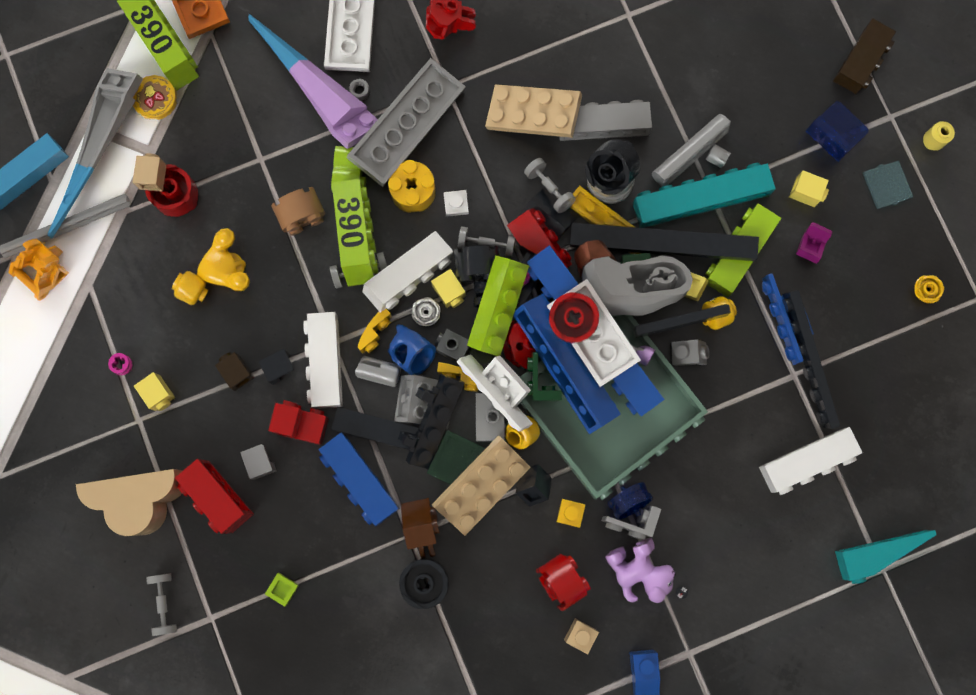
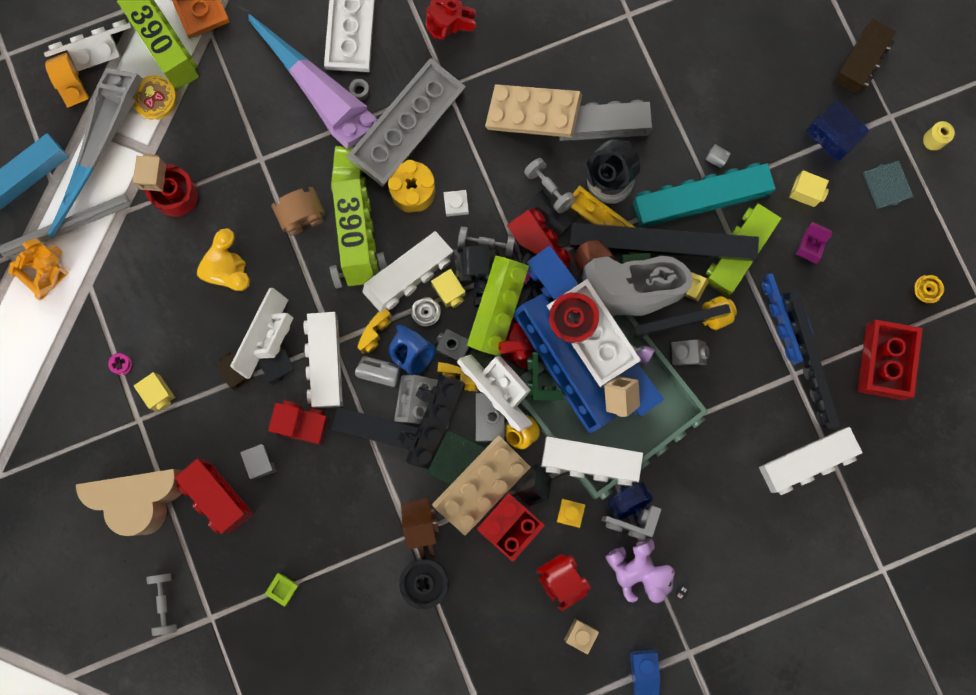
yellow head [171,271,209,305] -> none
blue brick [318,432,400,526] -> none
light grey brick [652,114,731,187] -> none
teal slope [835,530,936,584] -> none
none -> white bracket [44,19,133,71]
none -> light orange brick [45,51,89,108]
none -> white bracket [231,288,293,379]
none -> red slope [477,493,545,562]
none -> red arm [498,340,529,360]
none -> white brick [541,437,643,486]
none -> tan brick [604,376,640,417]
none -> red brick [857,320,923,400]

